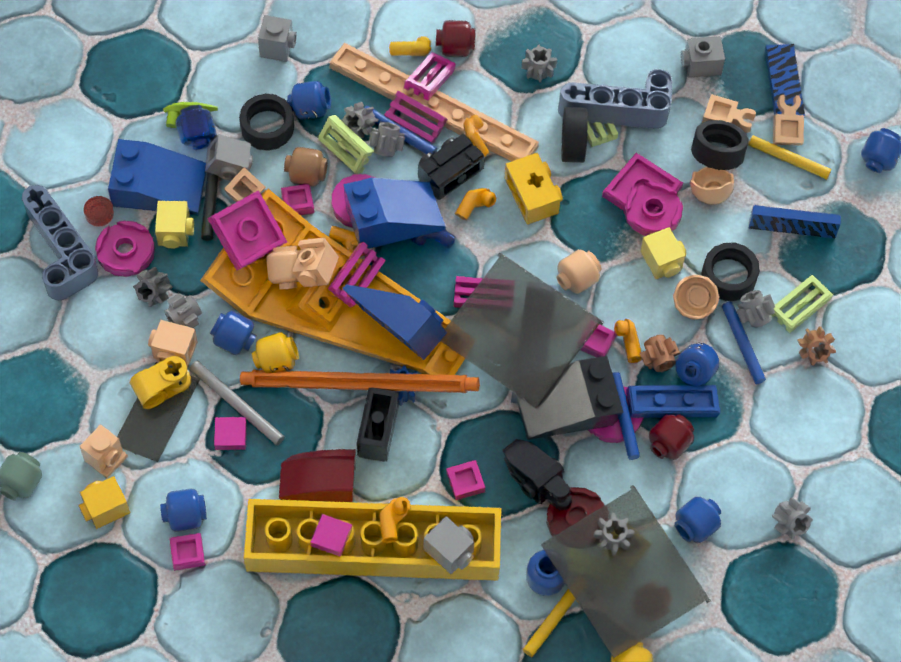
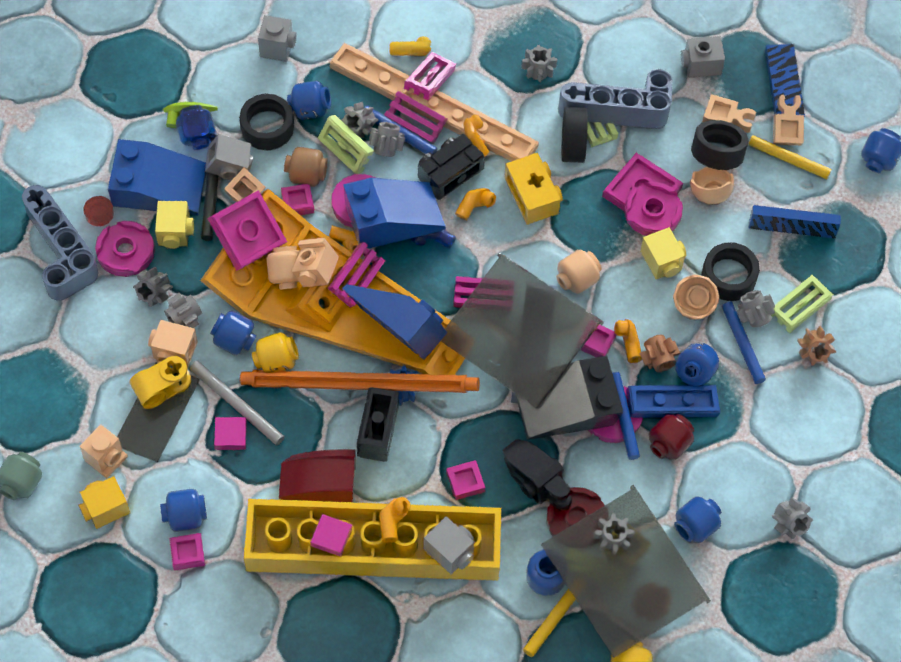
dark red head [436,20,476,57] -> none

